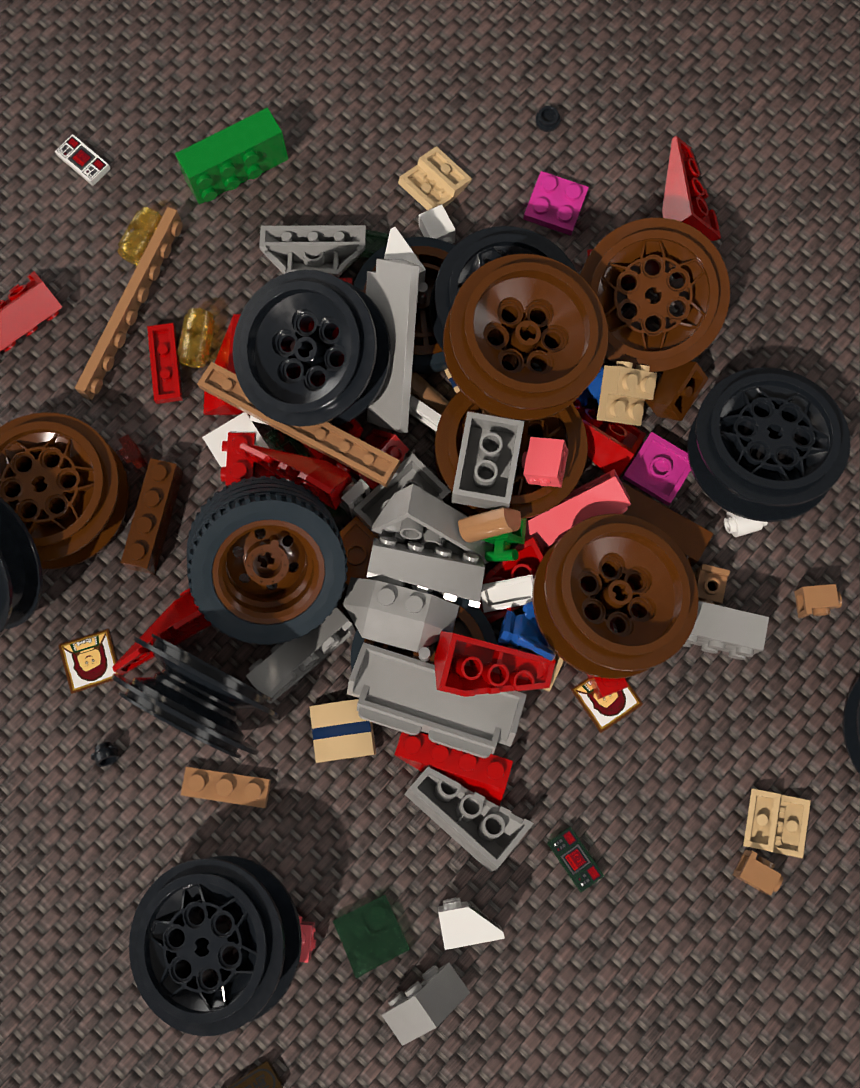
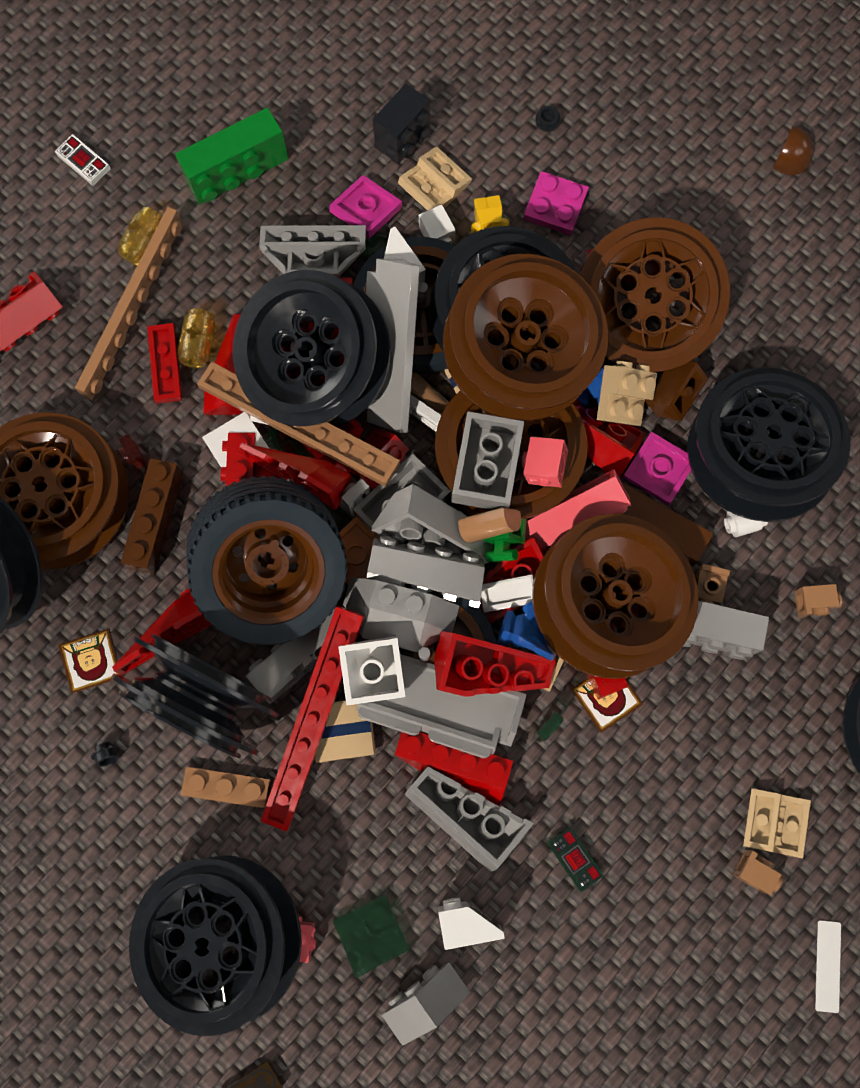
red wedge [662,136,721,241] -> none
none -> red plate [260,606,365,832]
none -> dark pink plate [330,175,402,239]
none -> white slope [338,636,405,705]
none -> black brick [373,83,431,164]
none -> yellow piece [470,195,510,234]
none -> clear green tile [532,712,564,743]
none -> reddish brown helmet [774,126,813,175]
none -> white sticker [815,920,841,1013]

